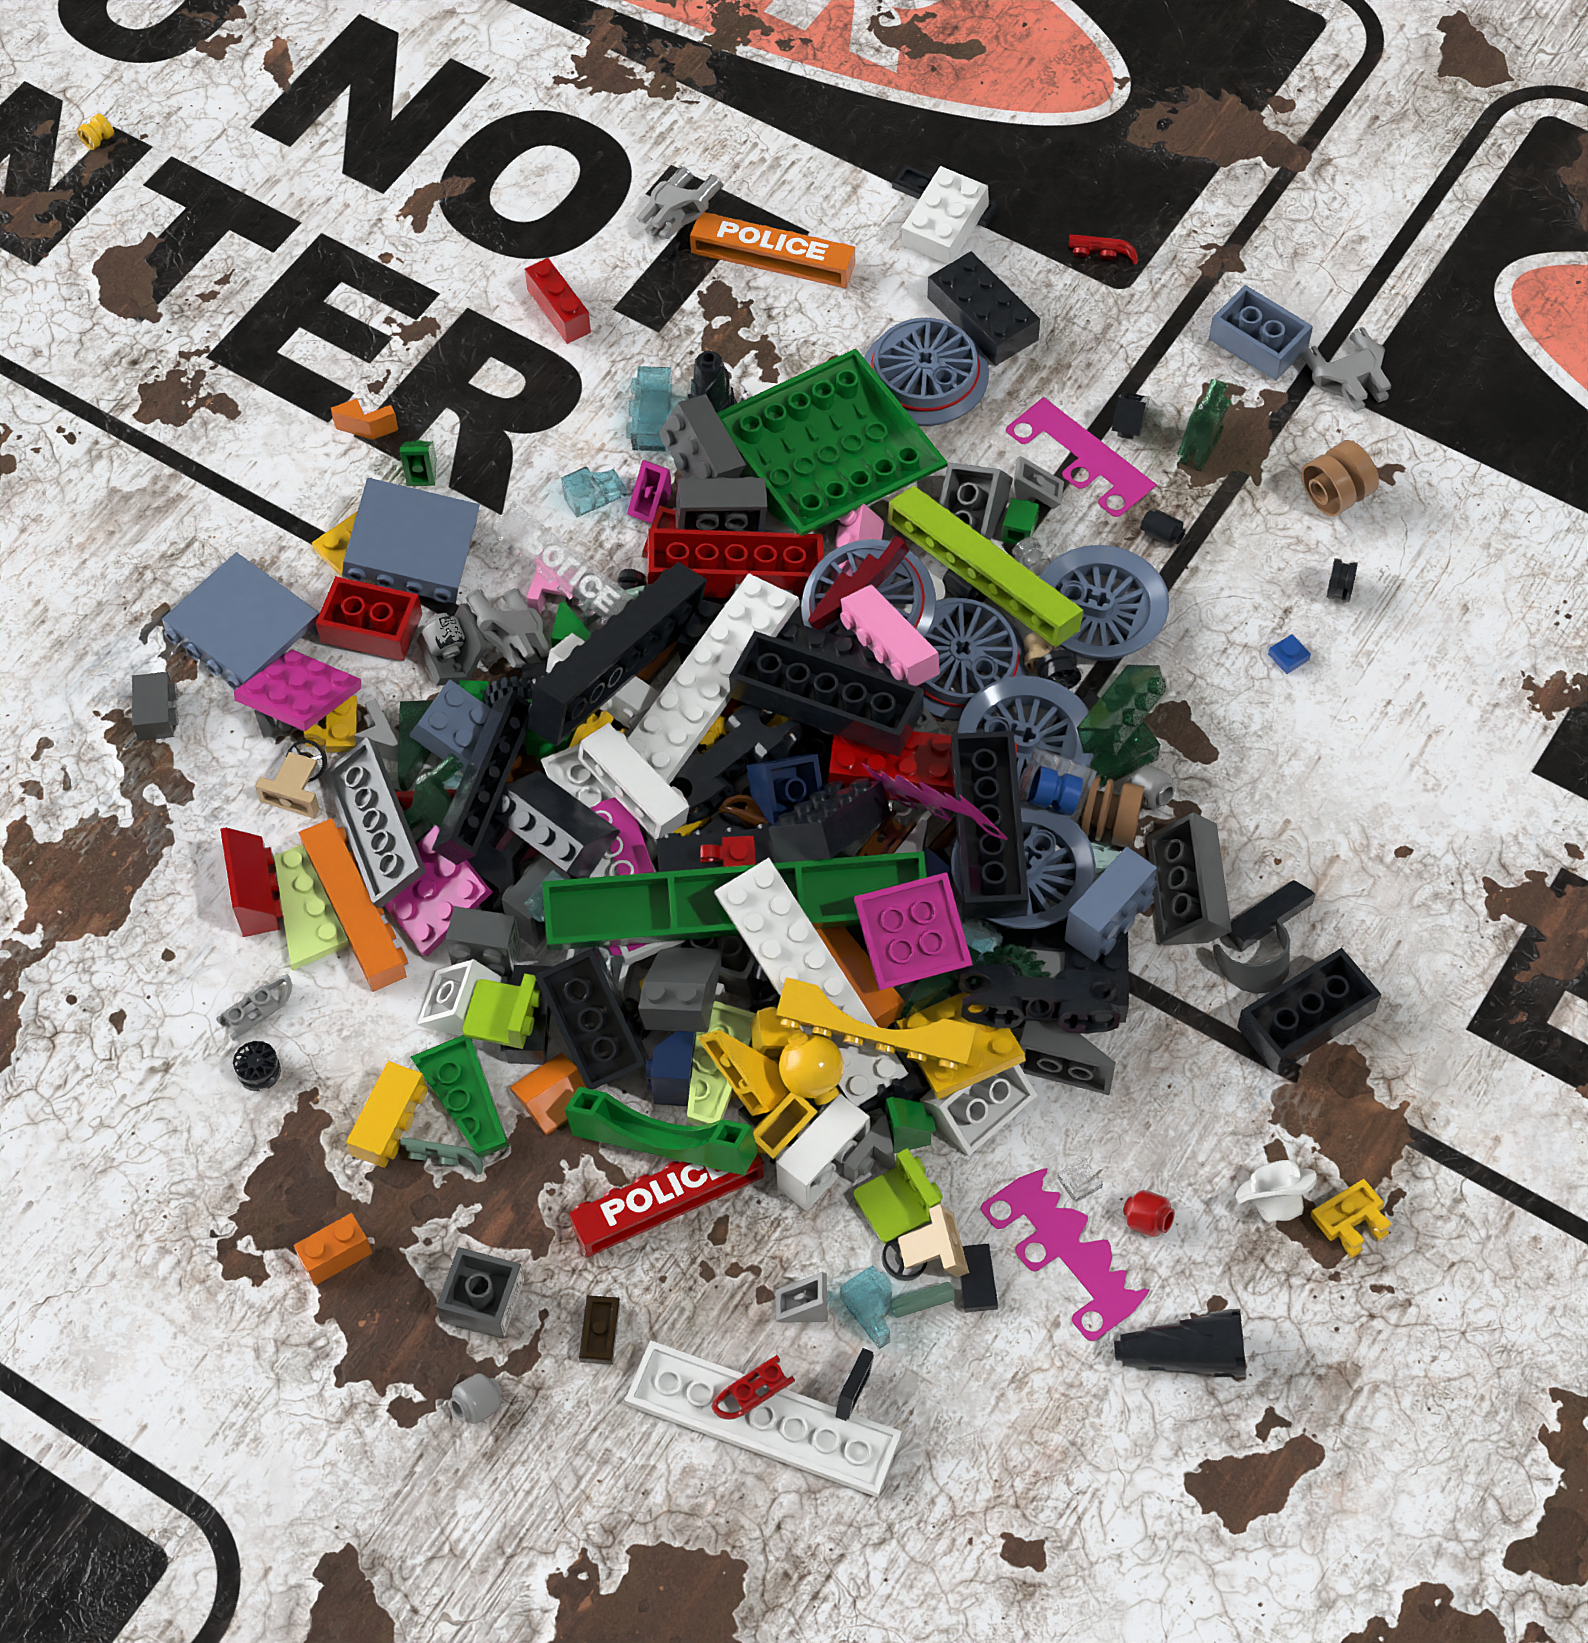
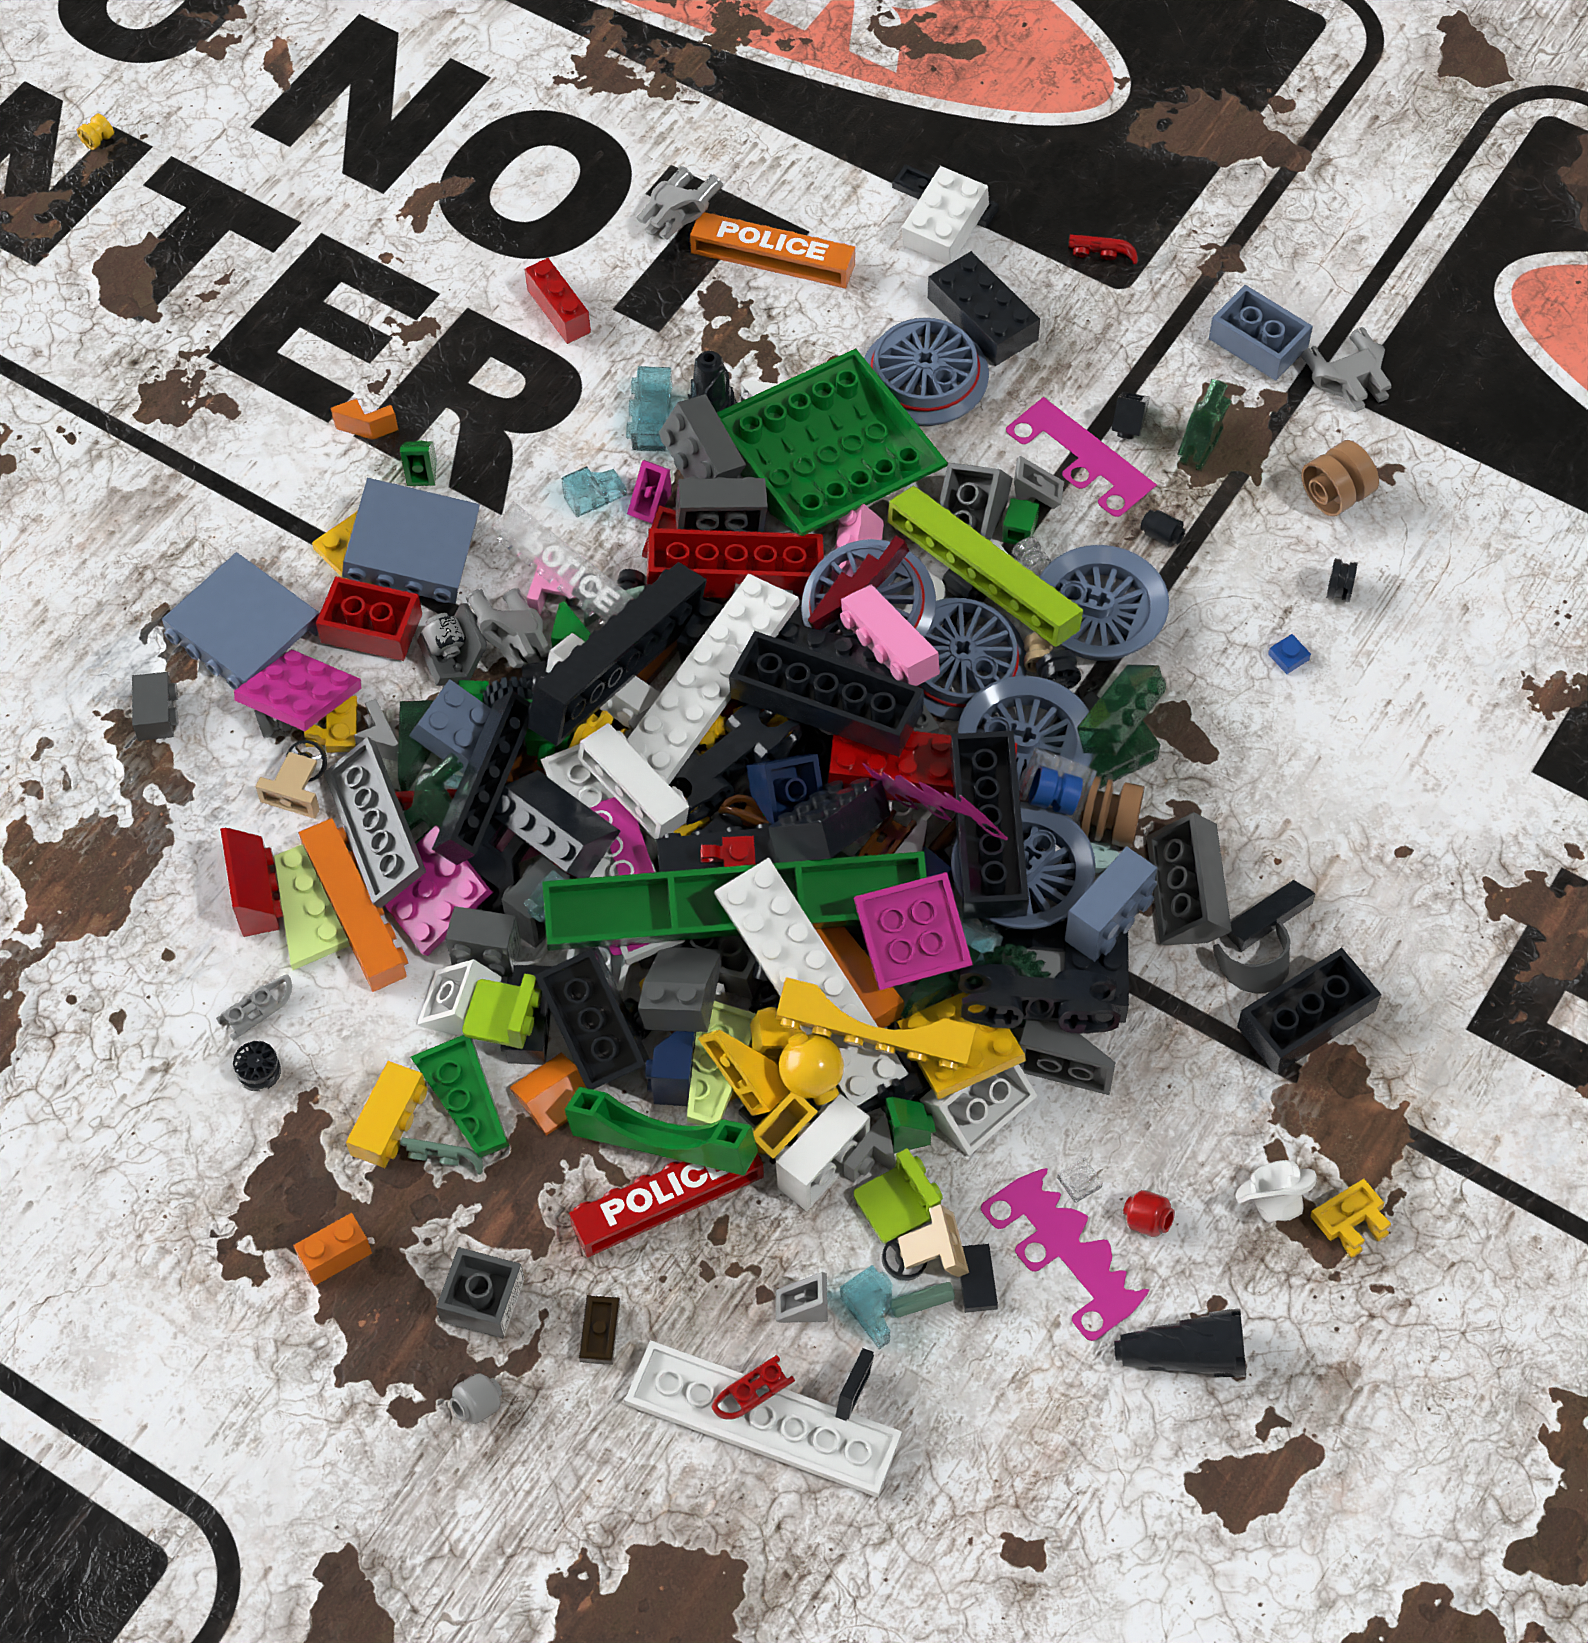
light grey head [1128,764,1175,809] -> none

